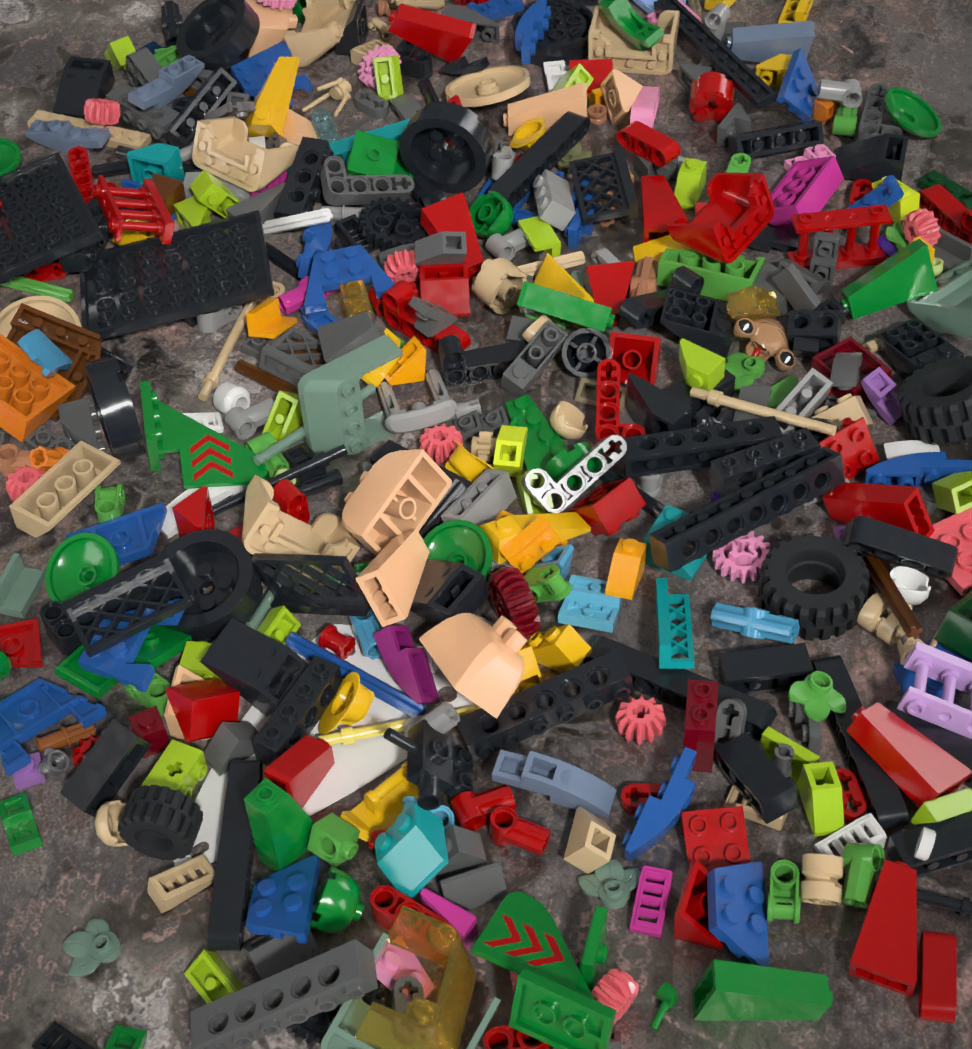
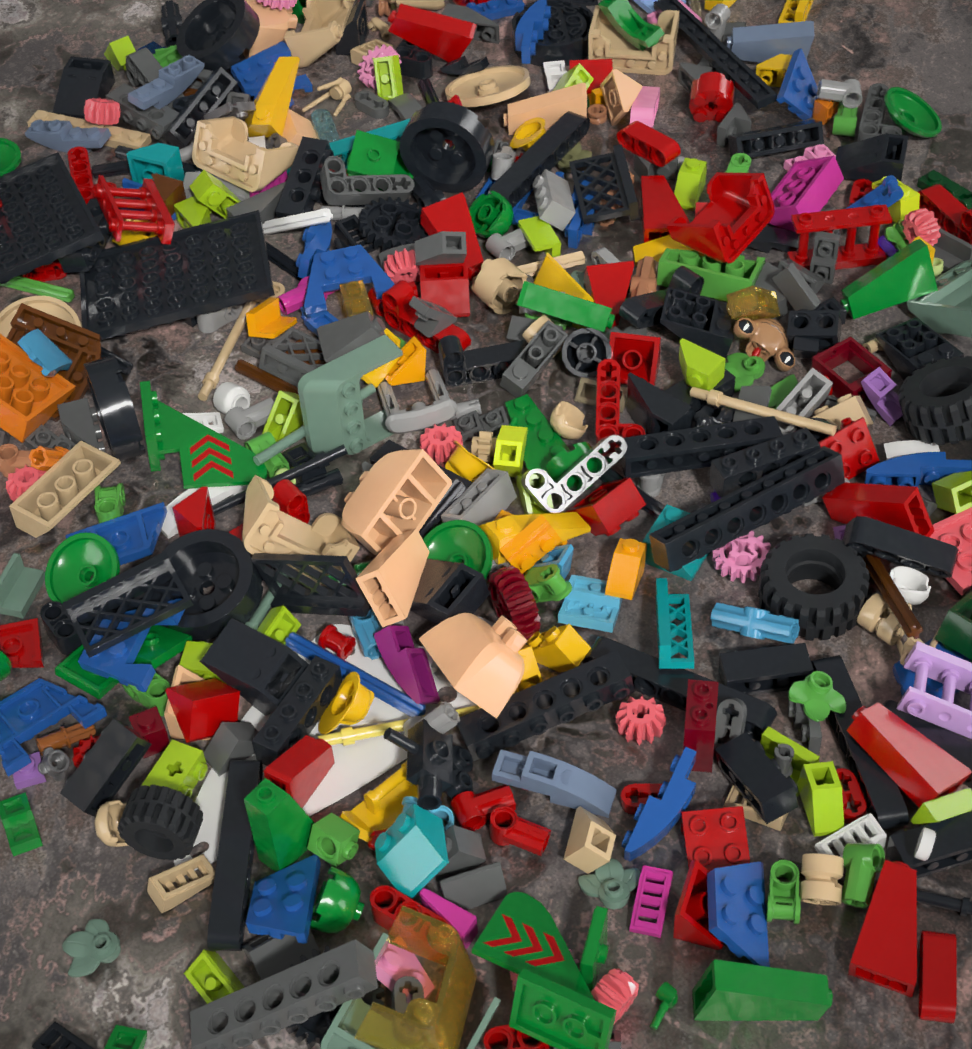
dark grey slope [830,353,862,390] -> none

